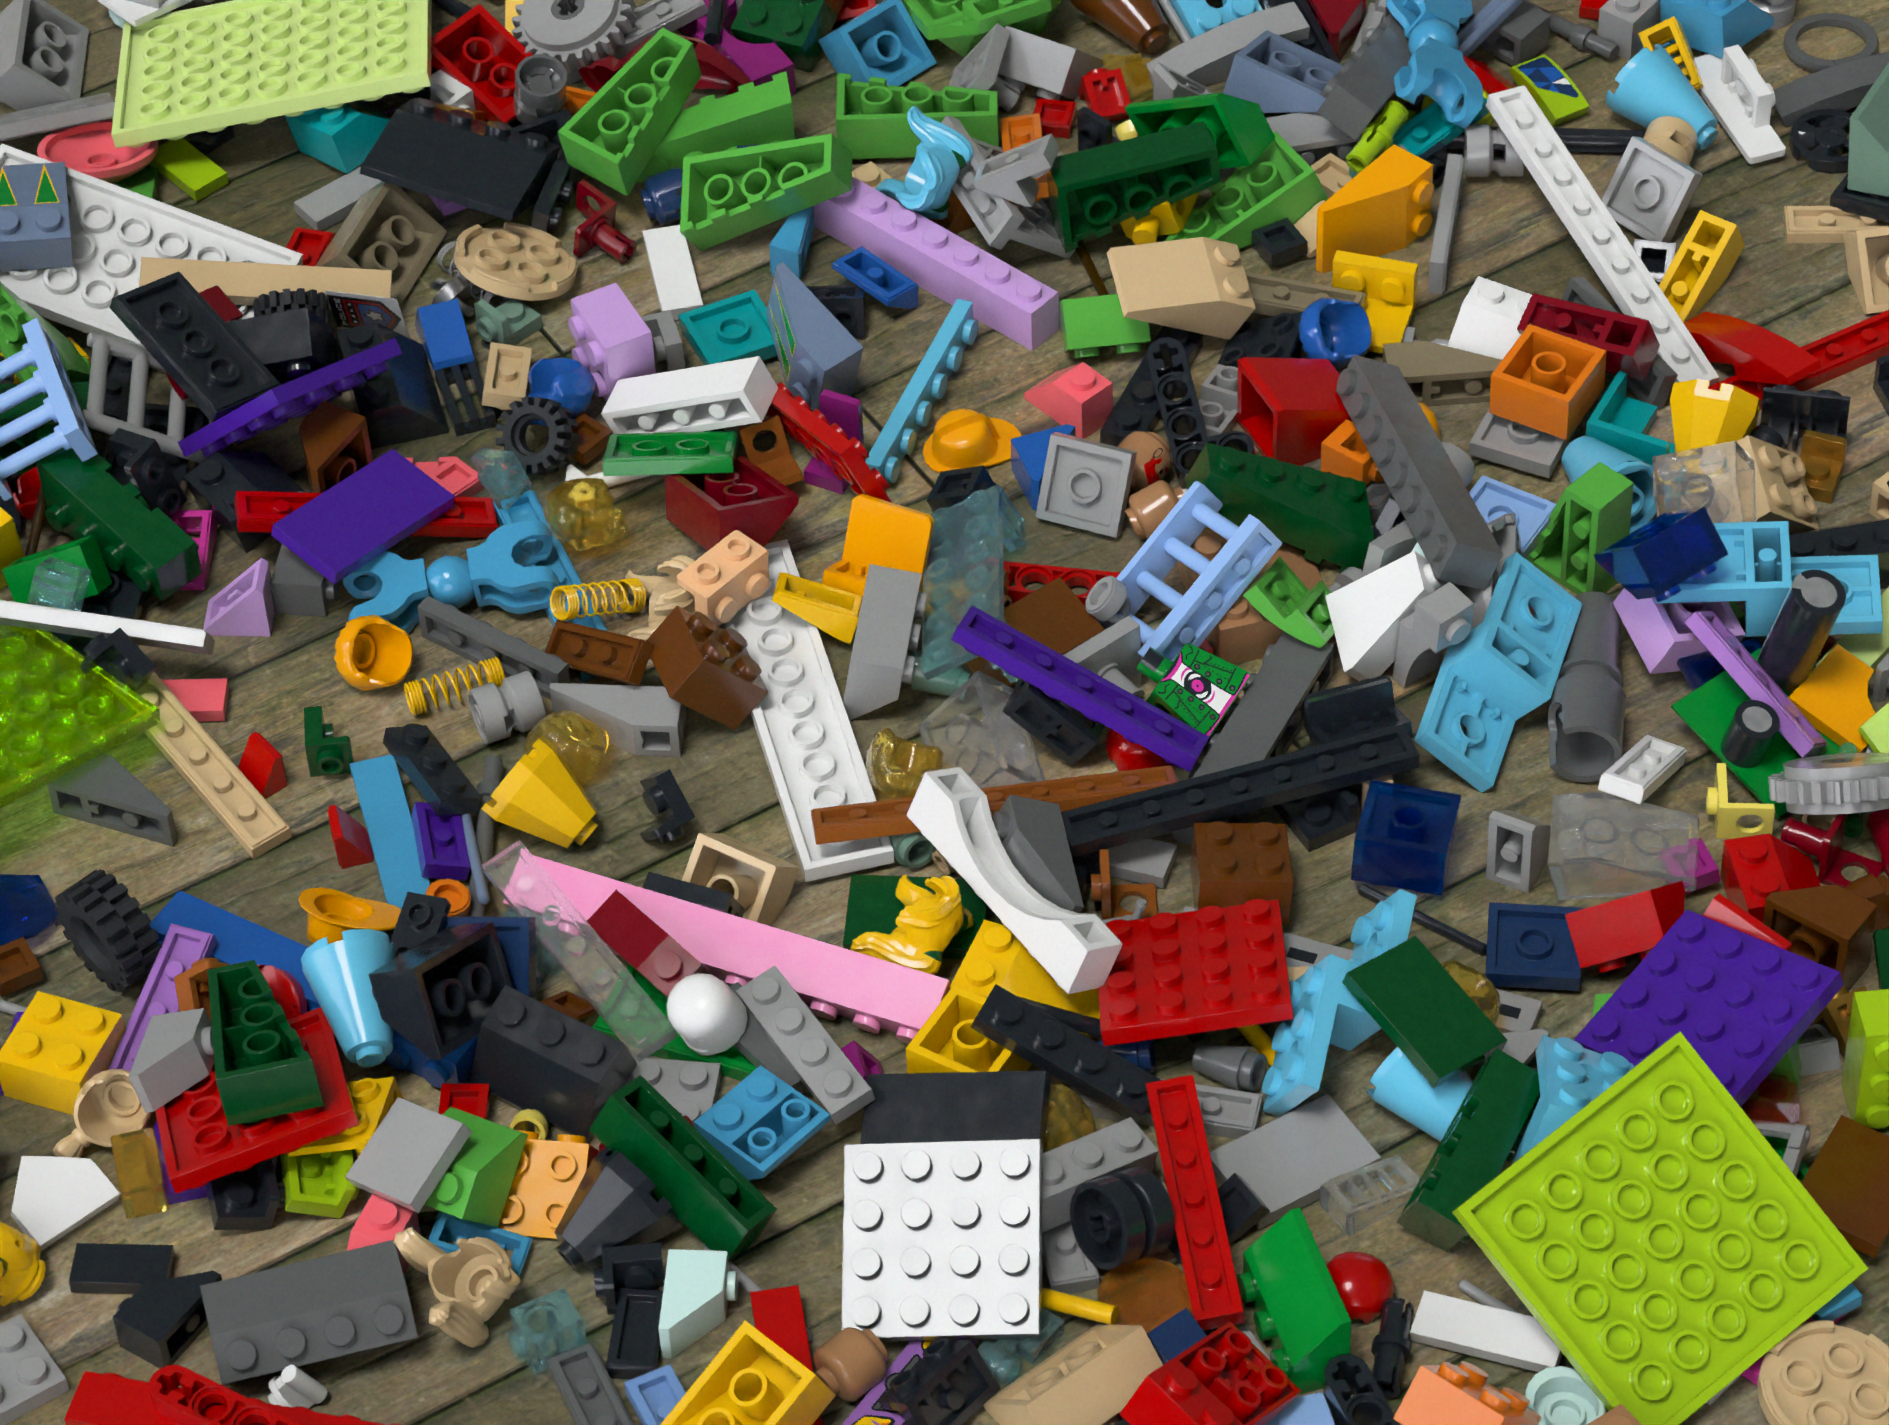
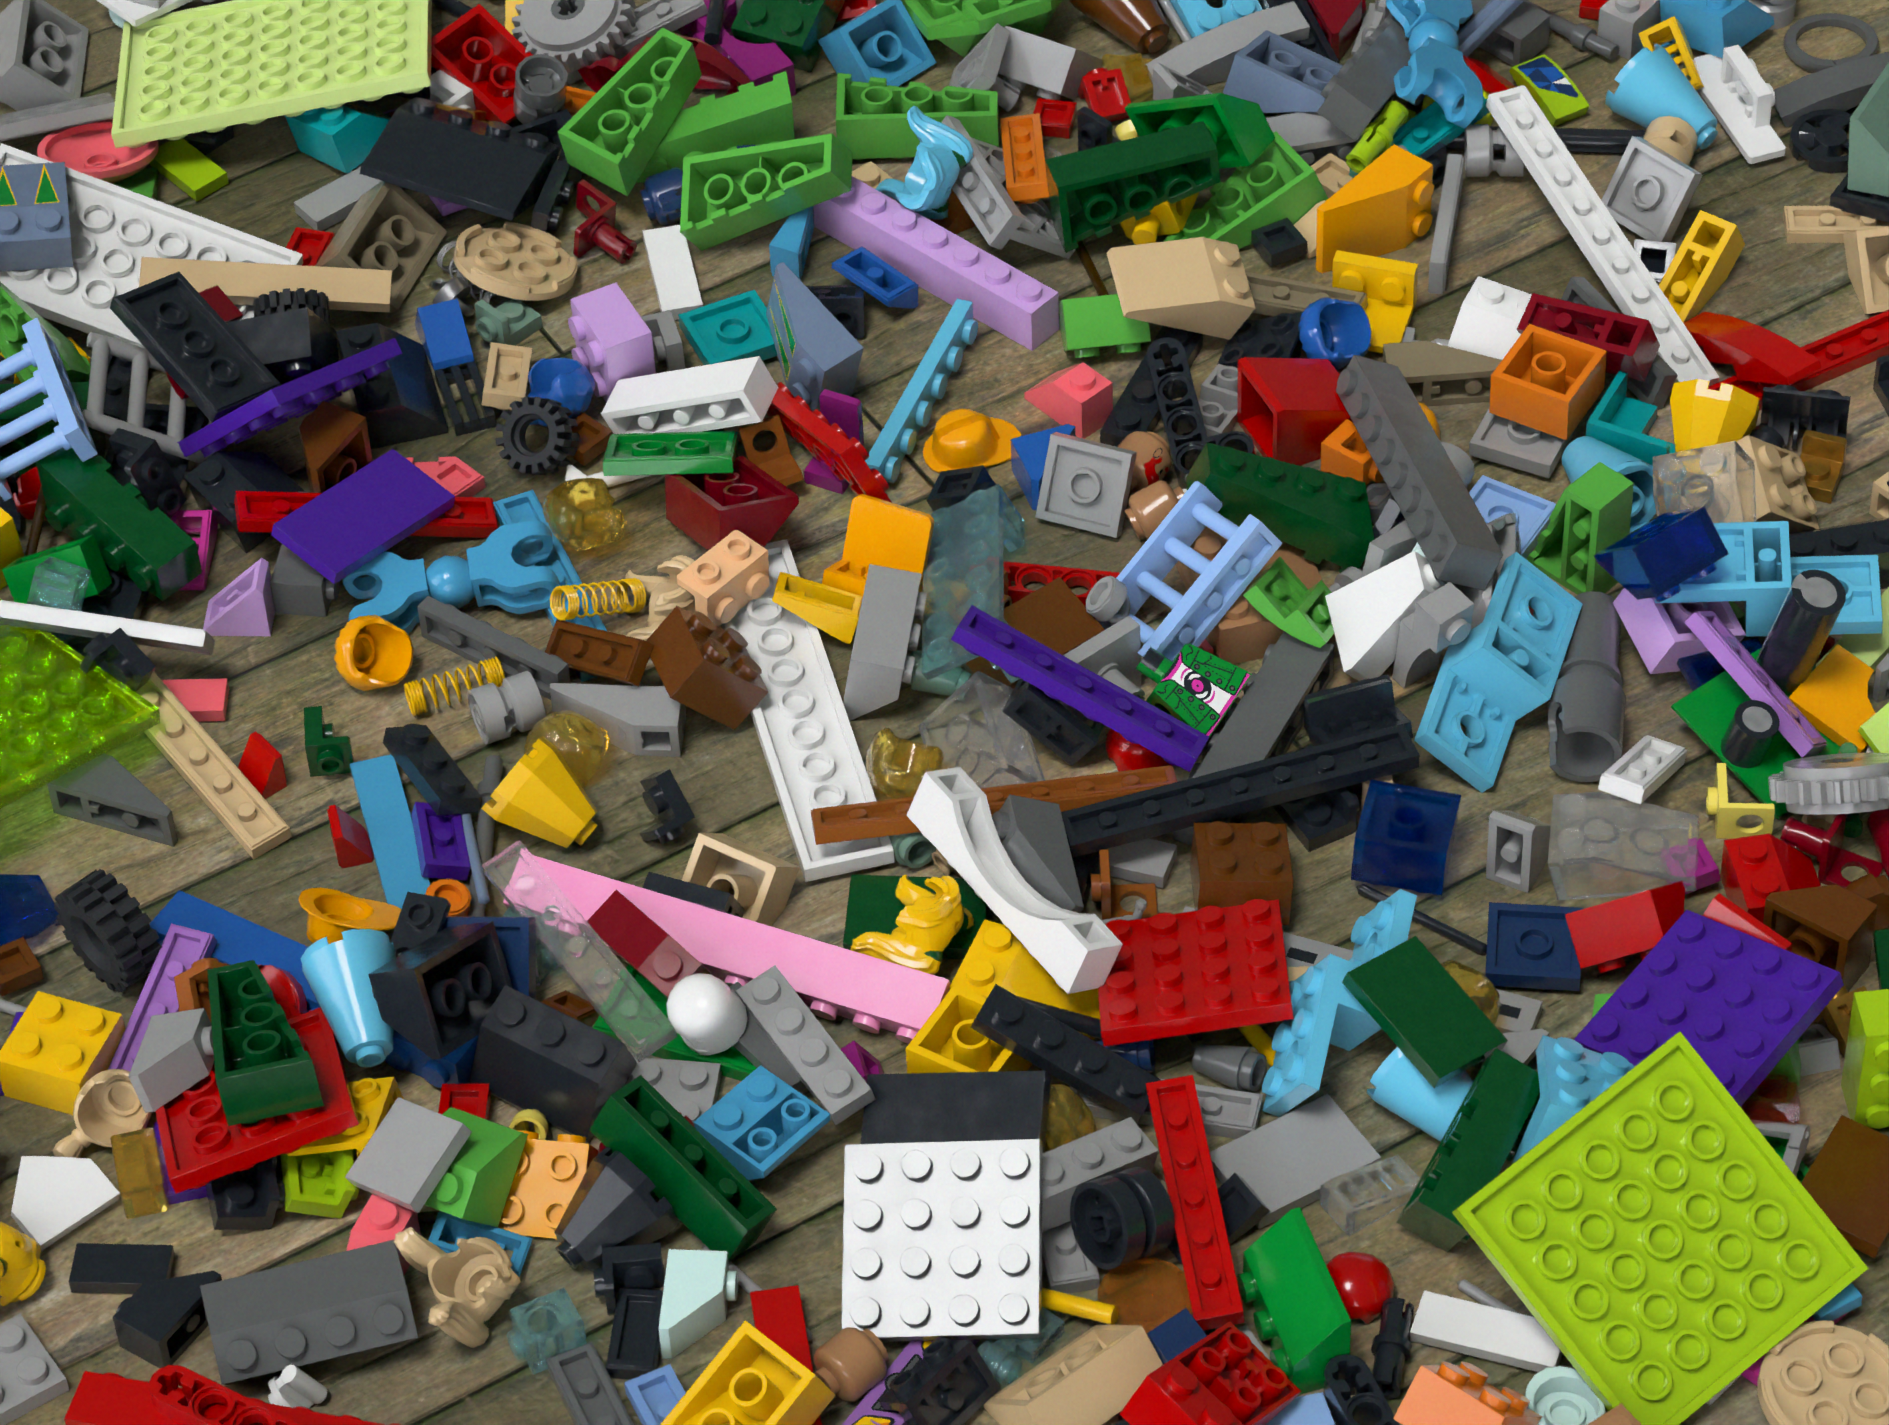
sticker [325,290,410,338] -> none
clear light blue bracket [470,448,533,510] -> none
light grey slope [973,133,1059,207] -> none

